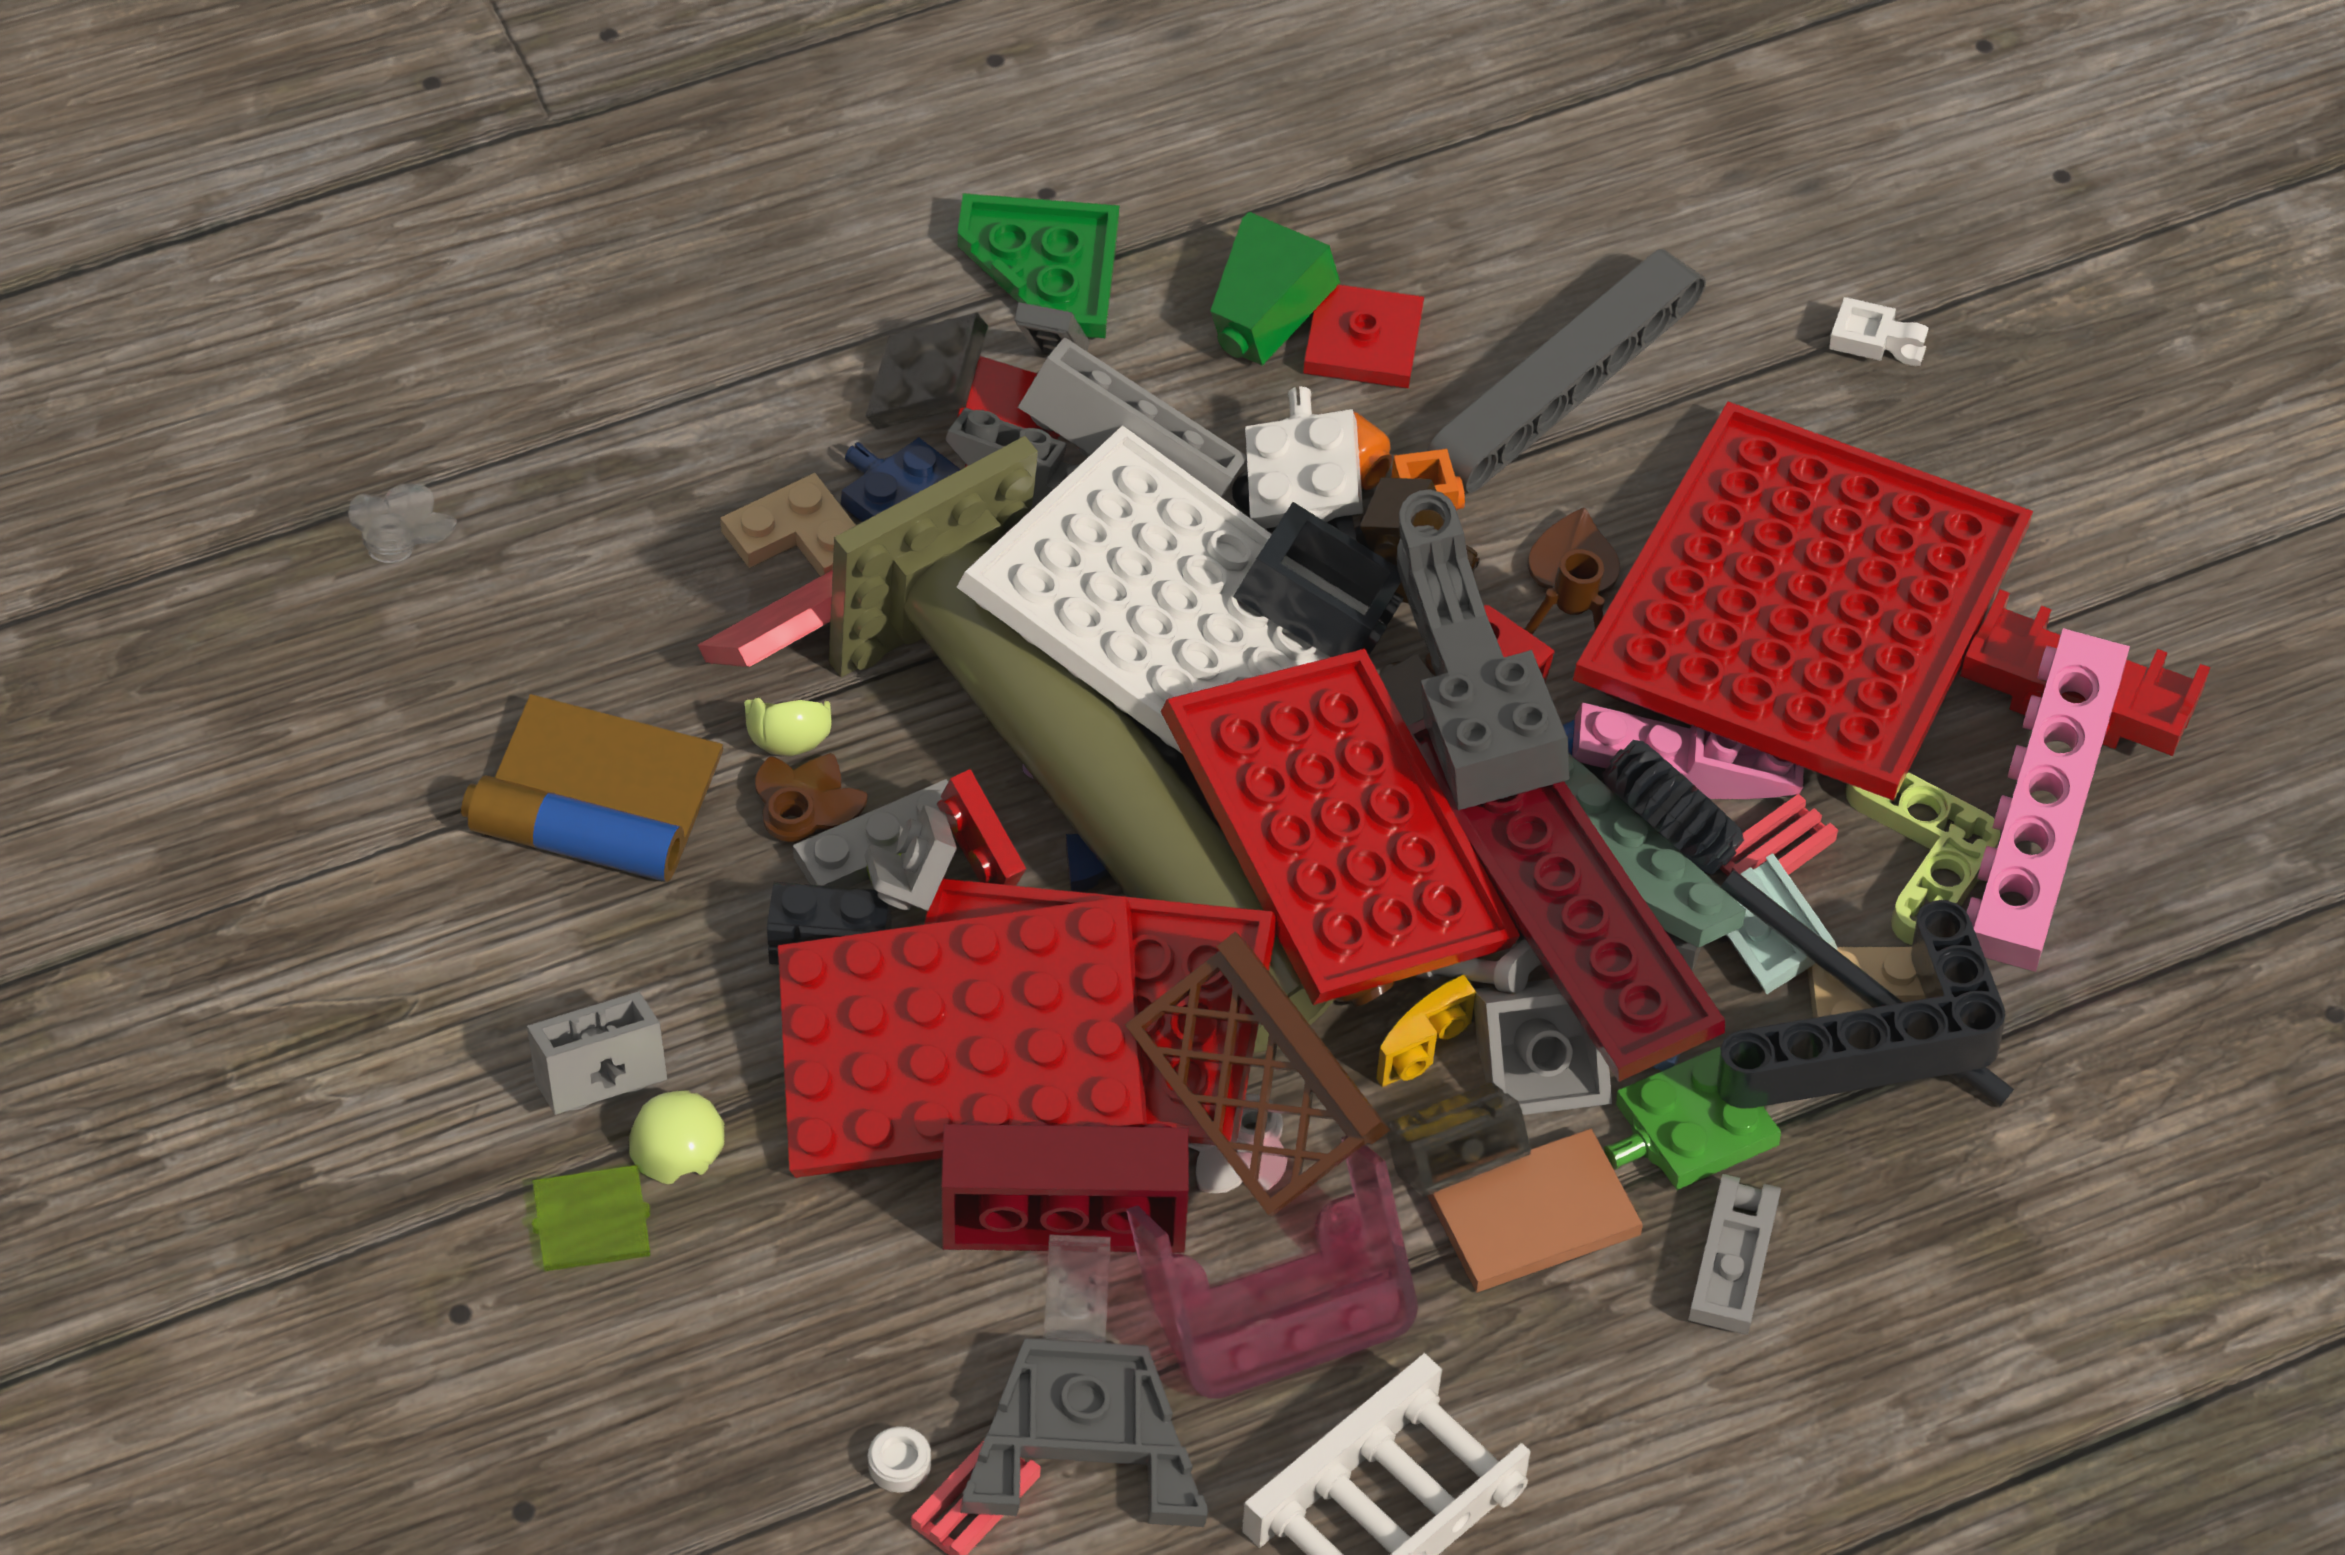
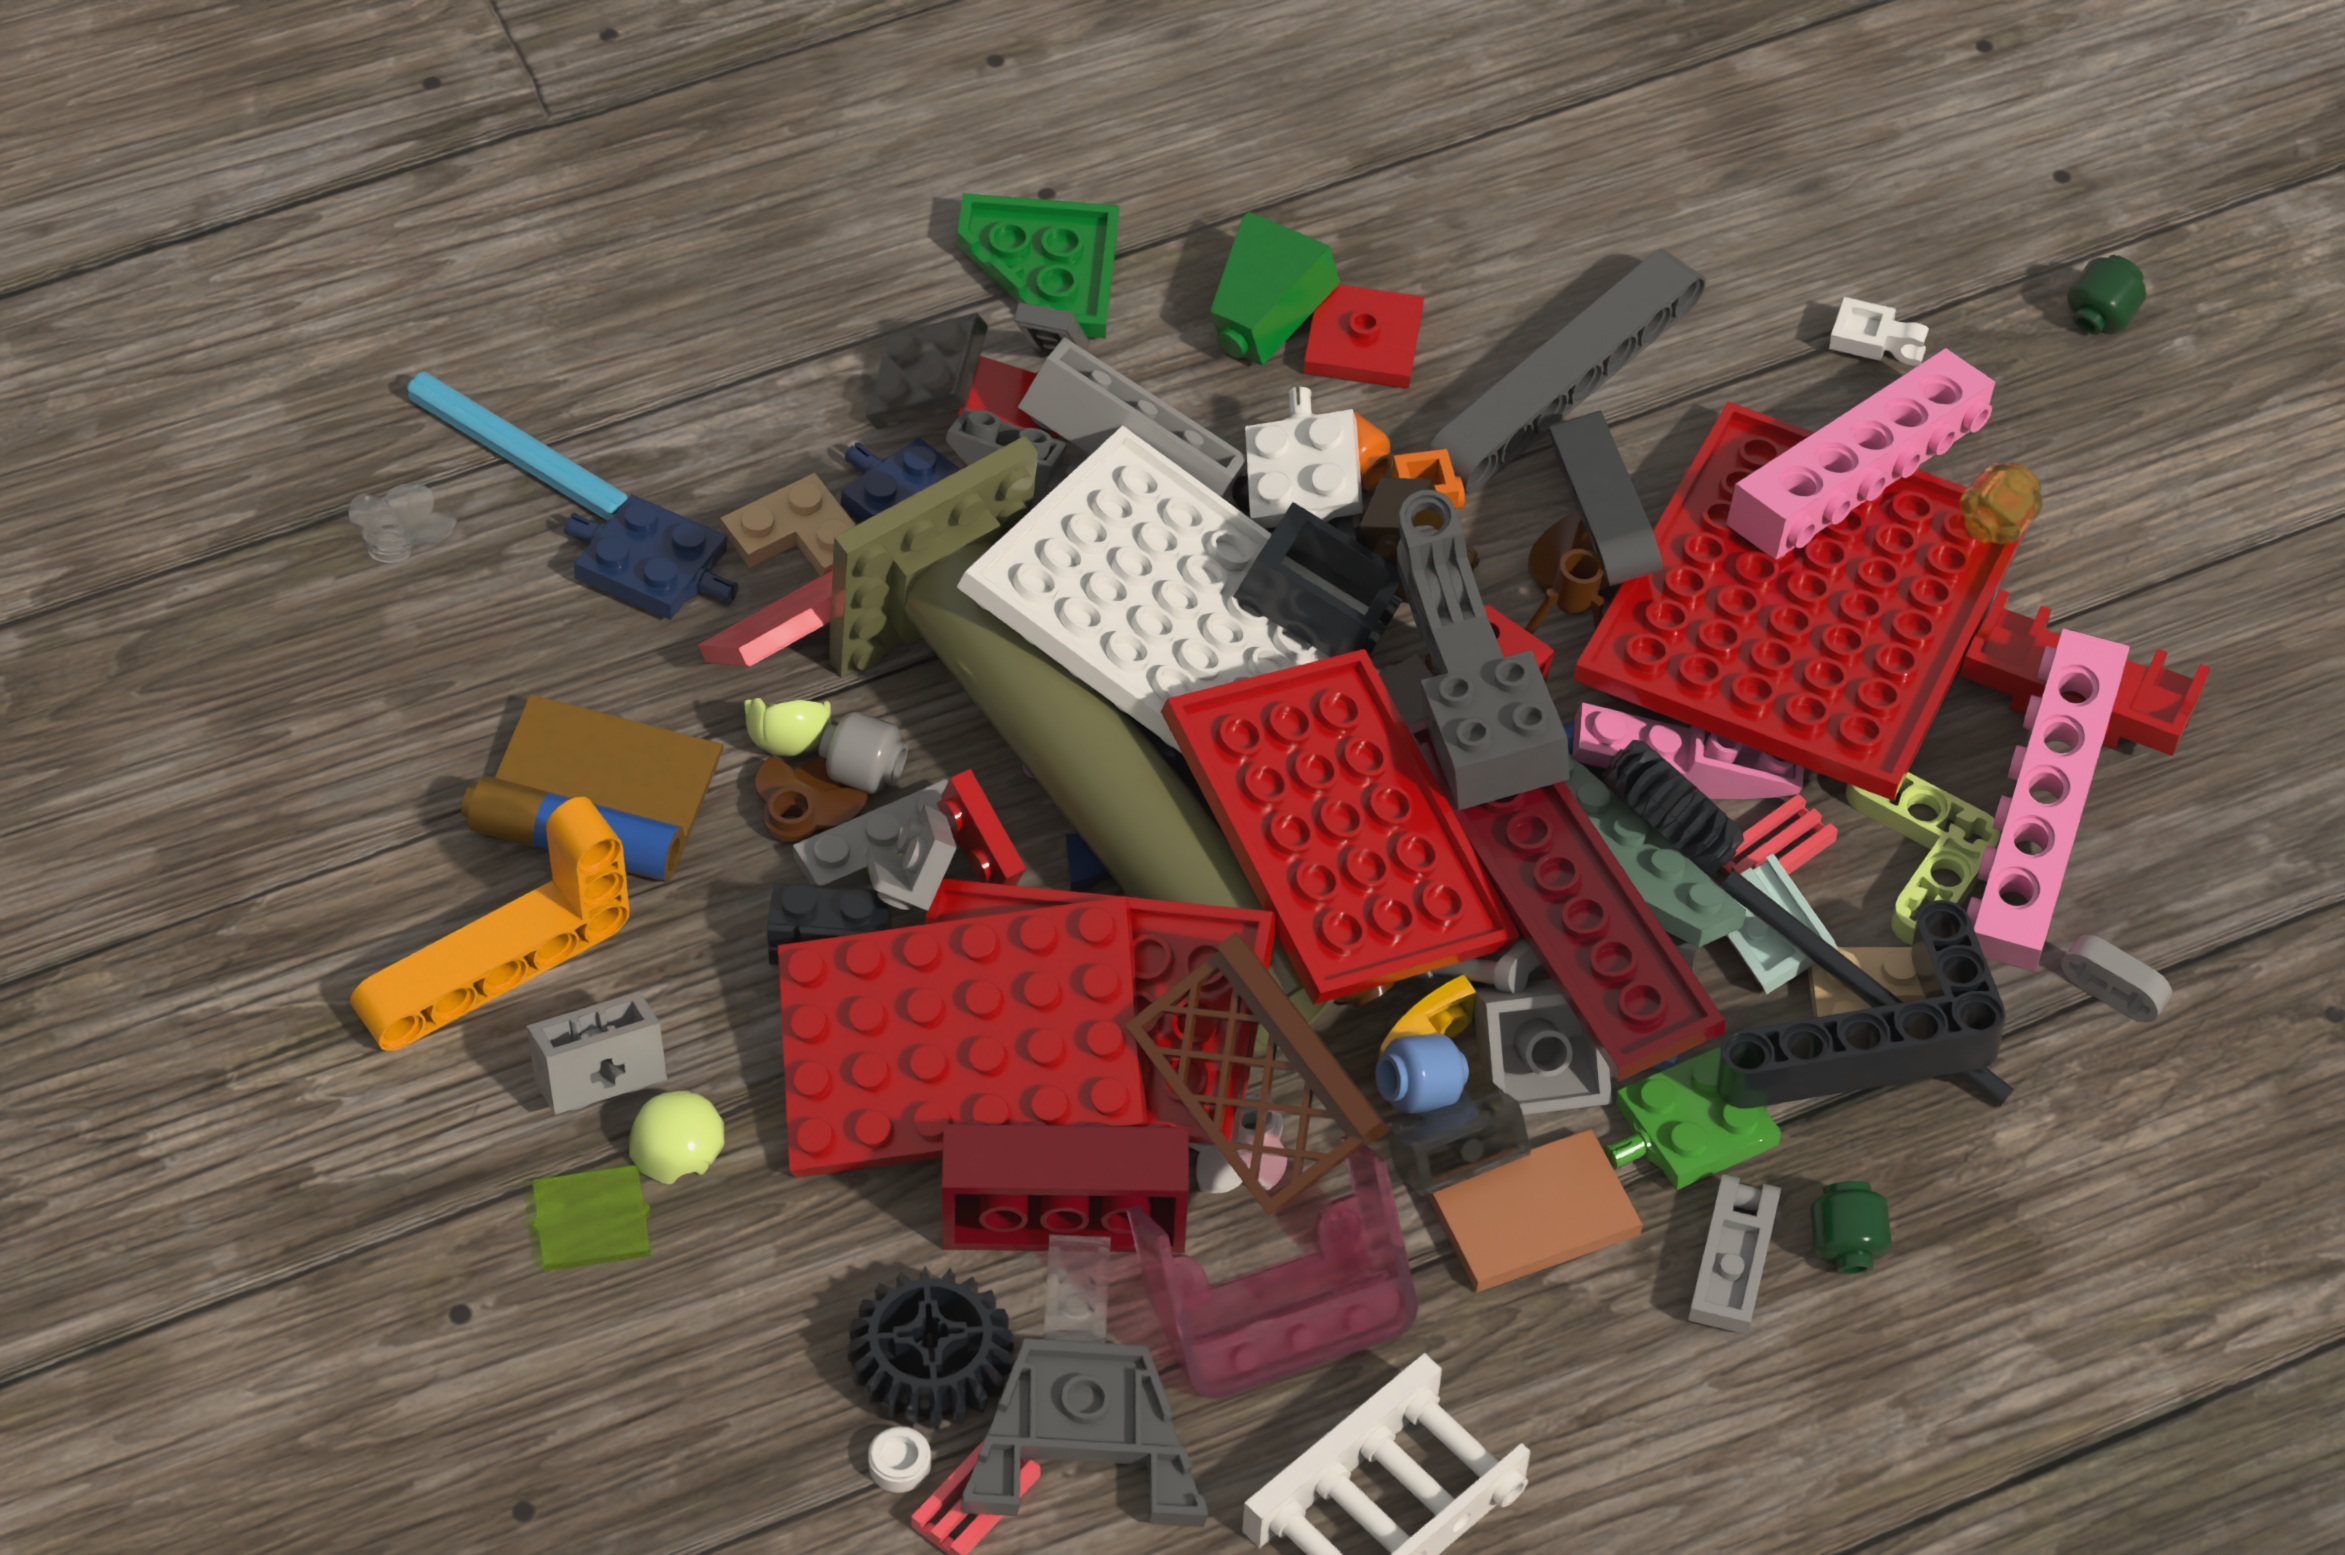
none -> light orange beam [350,797,630,1051]
none -> medium azure axle [407,372,628,521]
none -> dark blue plate [564,494,739,620]
none -> light grey head [819,712,908,794]
none -> black gear [847,1266,1014,1430]
none -> medium blue head [1375,1033,1469,1114]
none -> dark grey beam [1548,410,1663,586]
none -> bright pink brick [1726,348,1995,560]
none -> dark green head [1810,1181,1892,1274]
none -> clear yellow head [1960,463,2043,544]
none -> light grey beam [2061,935,2172,1023]
none -> dark green head [2067,255,2147,335]

